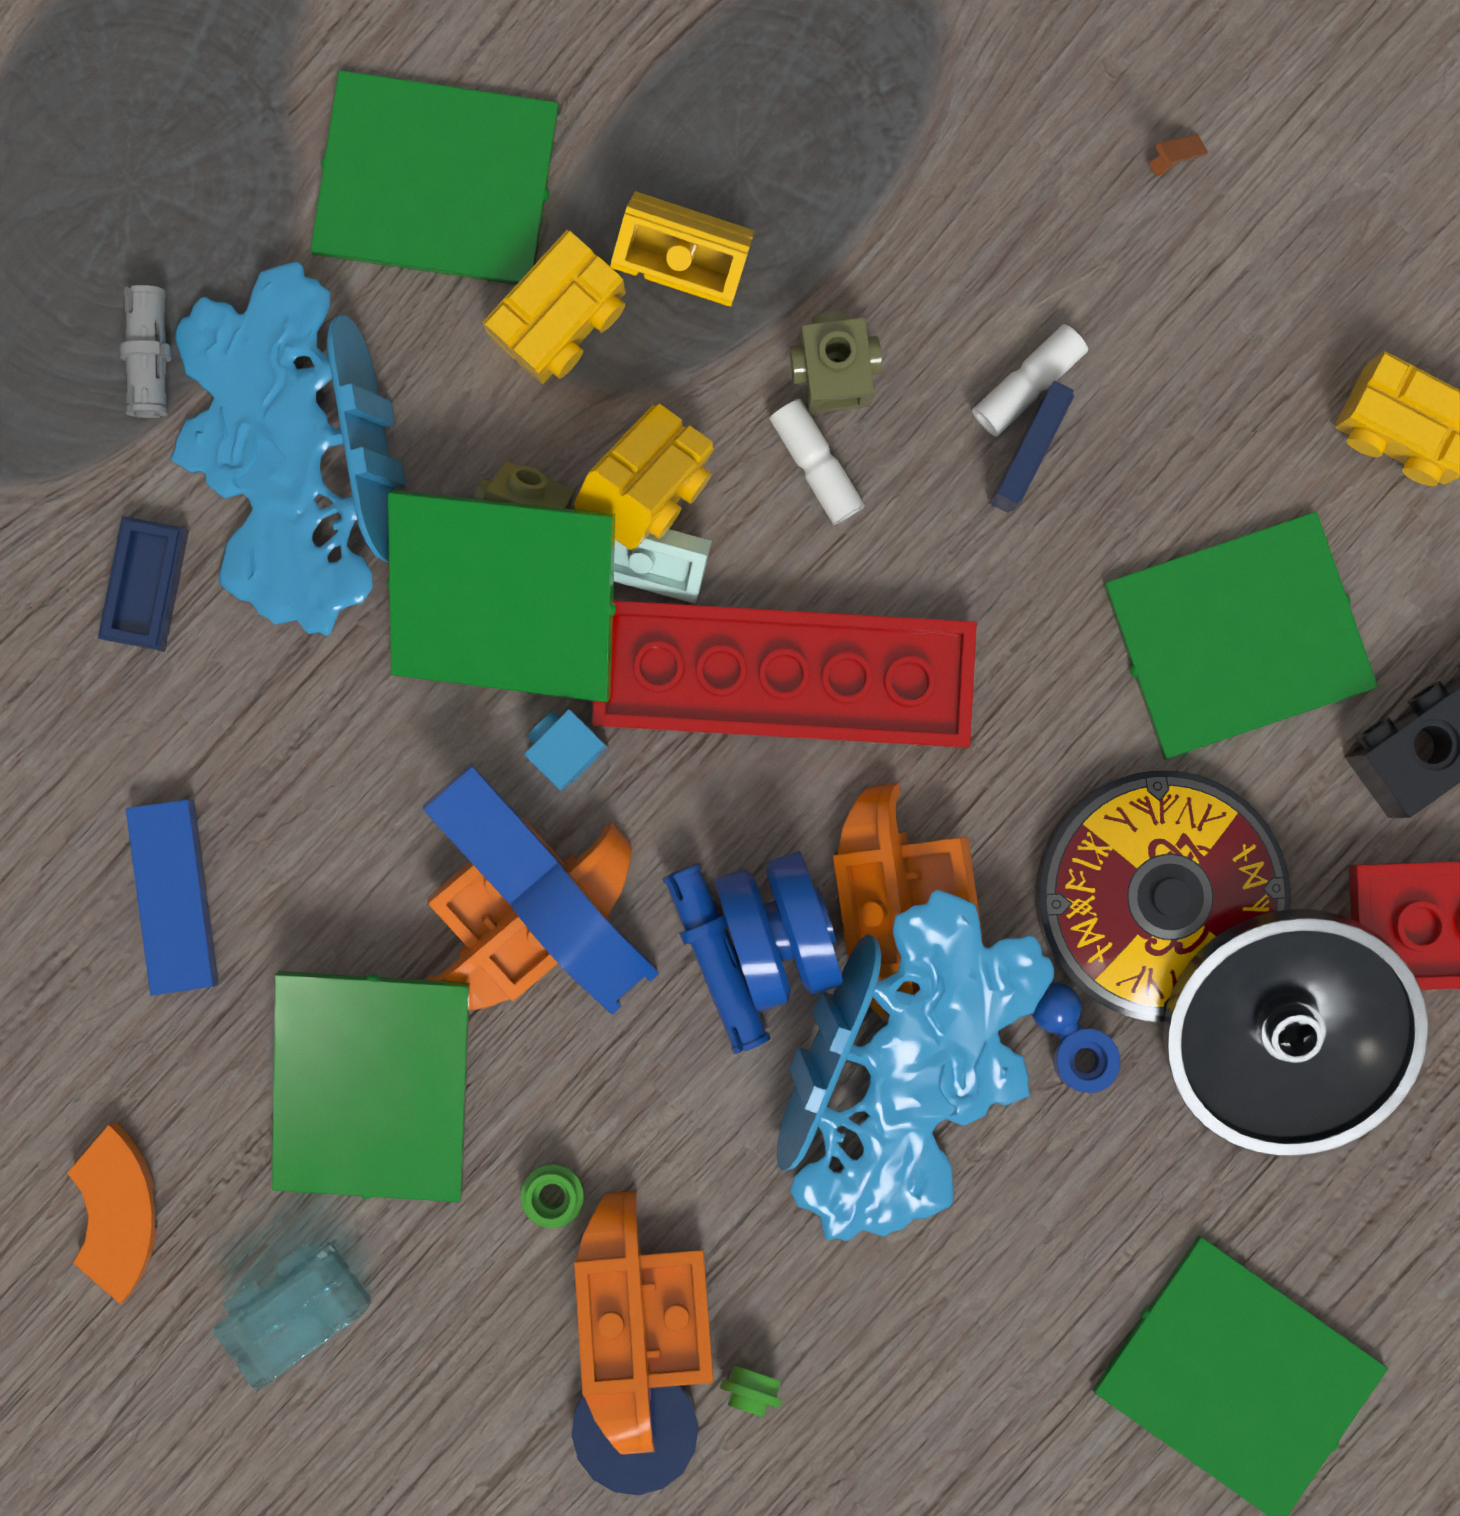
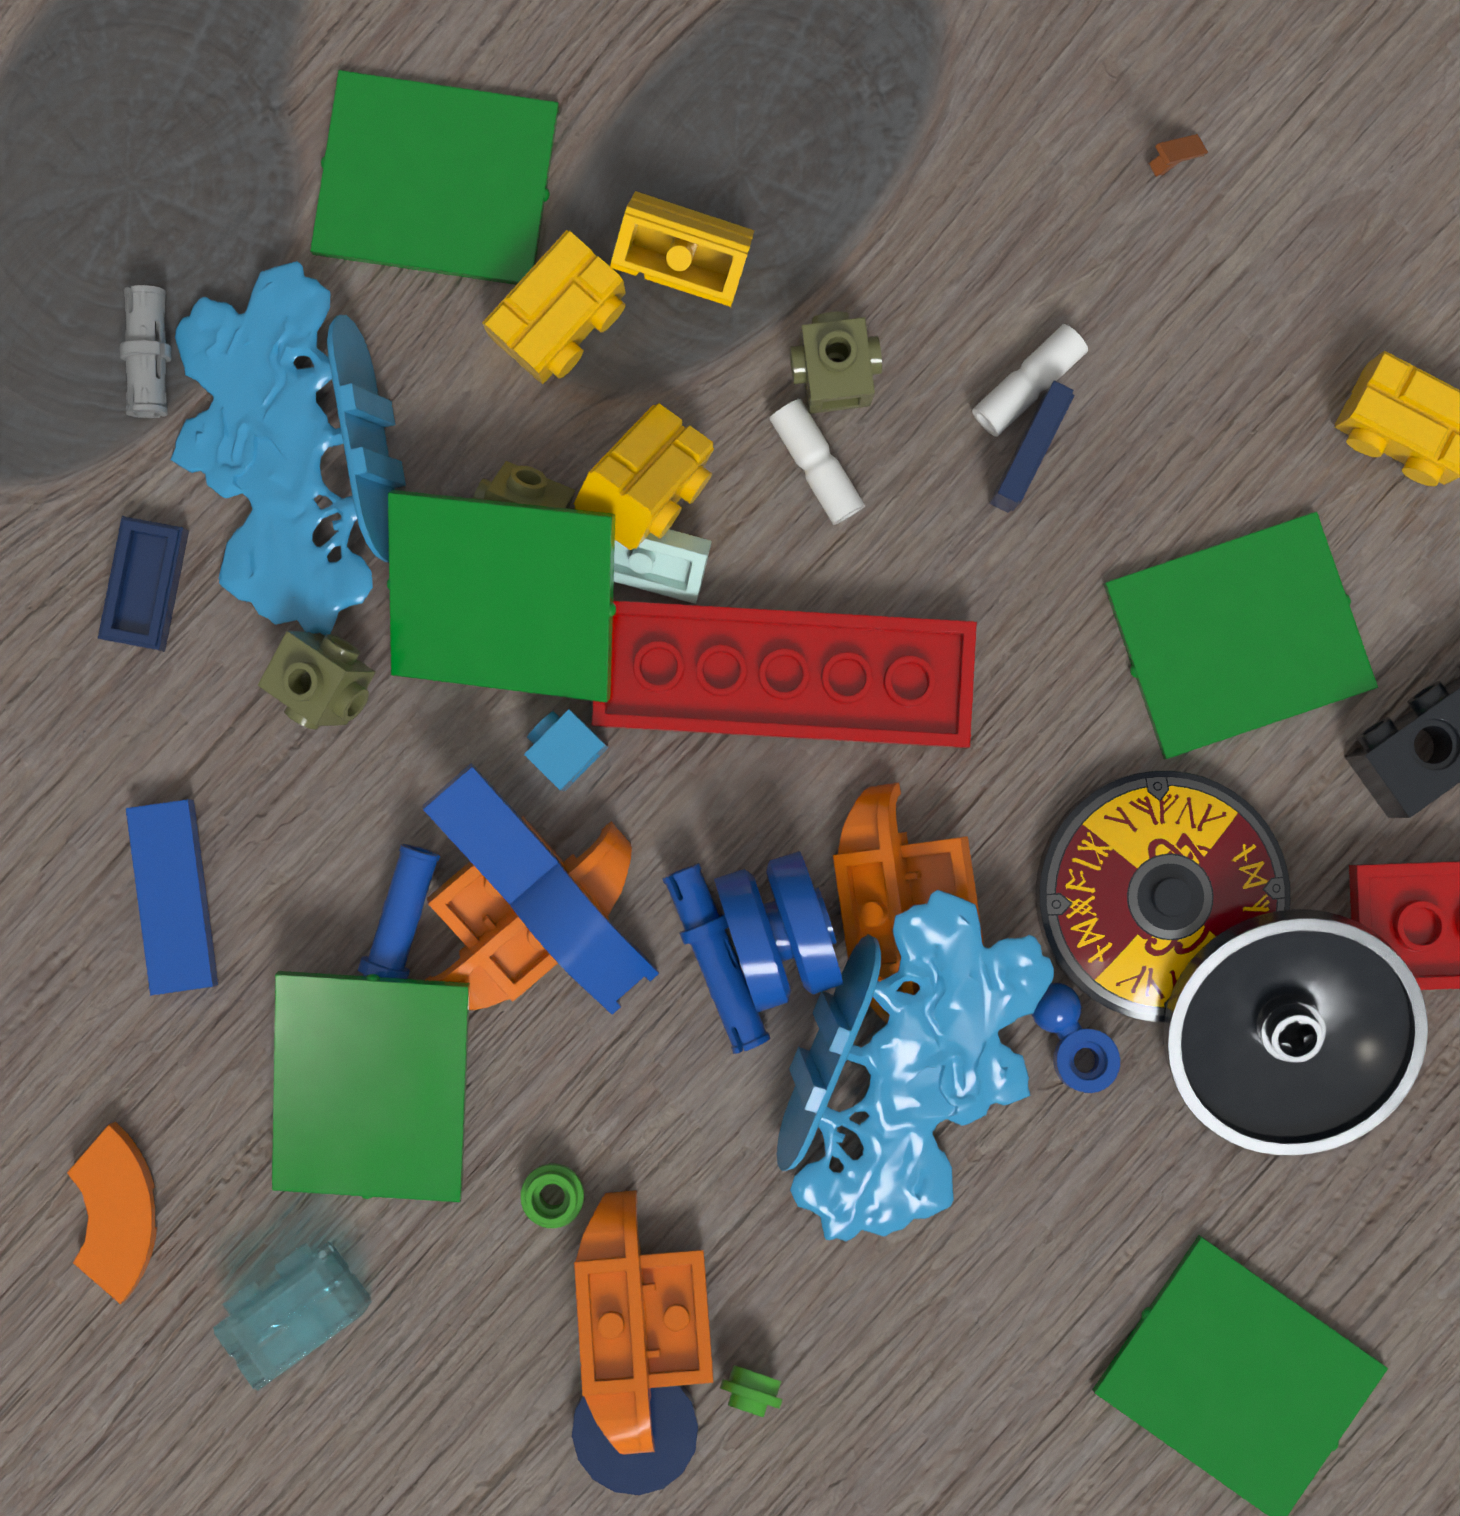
none -> olive brick [258,631,376,730]
none -> blue pin [358,844,440,979]

